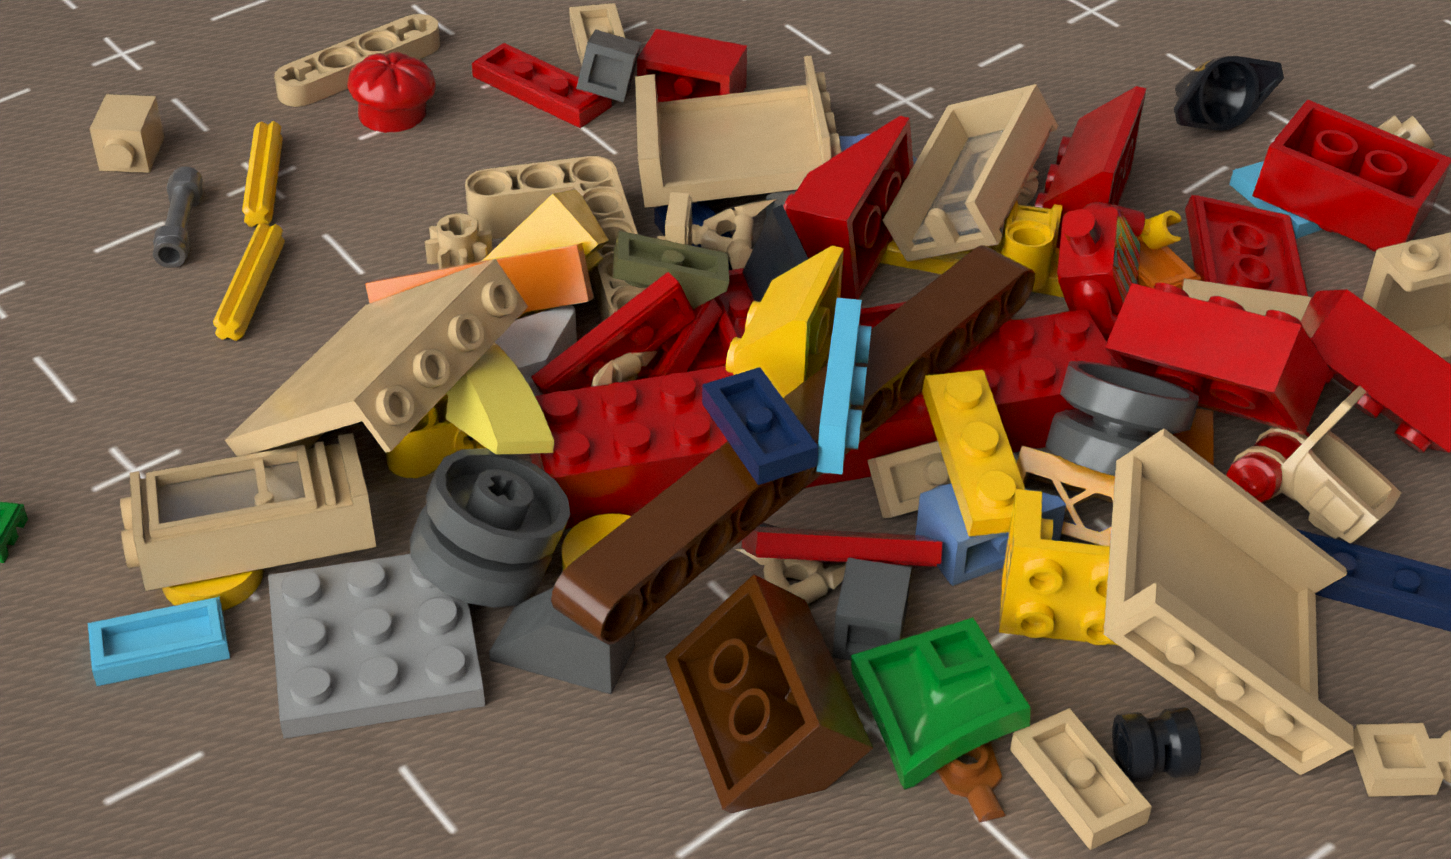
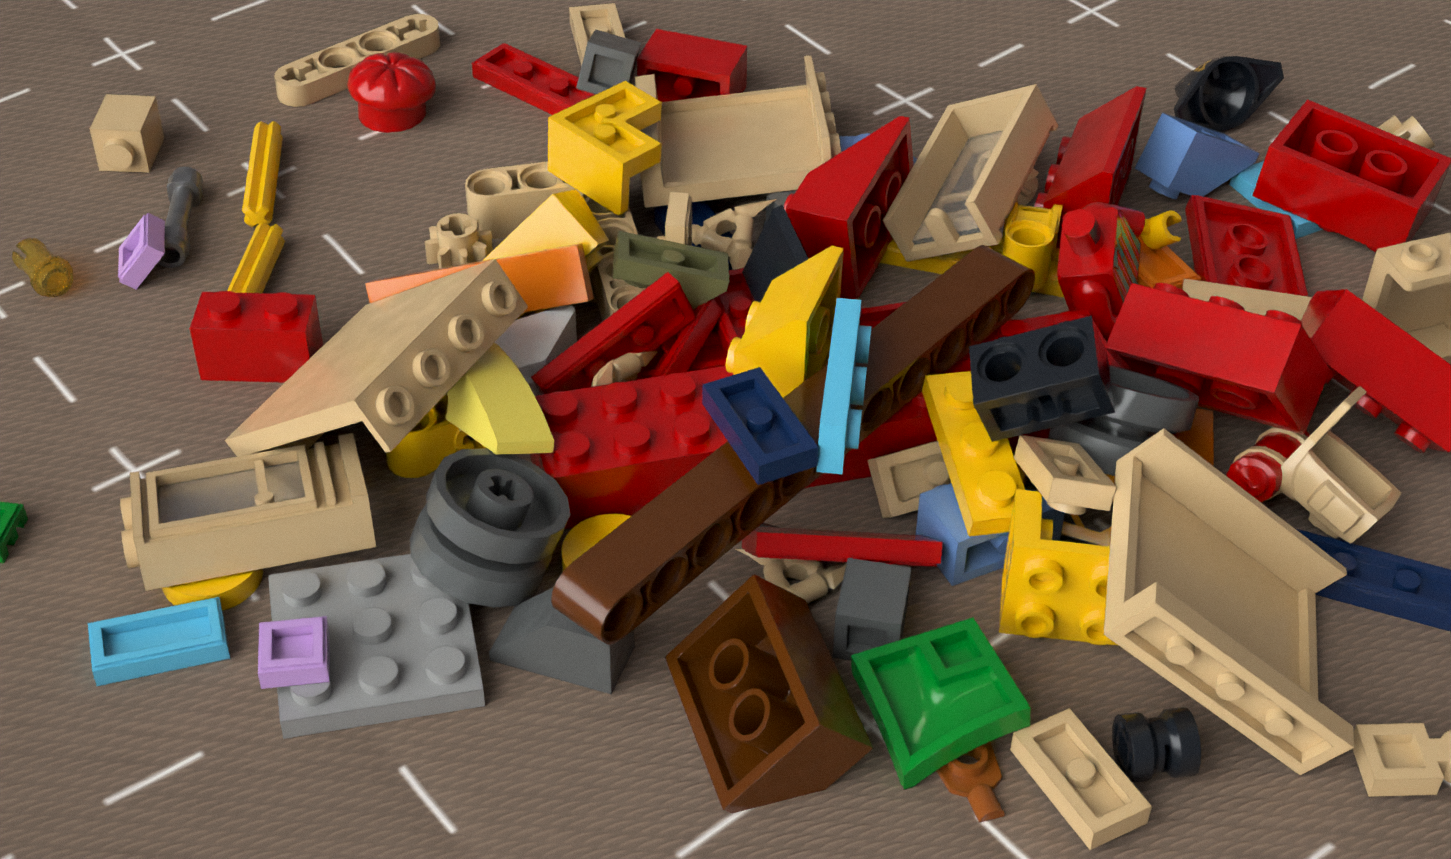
none -> clear yellow pin [12,238,73,297]
none -> lavender tile [118,213,165,290]
none -> red brick [189,291,323,383]
none -> lavender tile [258,616,330,689]
none -> yellow panel [548,81,662,216]
none -> black brick [969,316,1115,442]
none -> tan plate [1014,435,1116,515]
none -> medium blue slope [1135,113,1260,199]

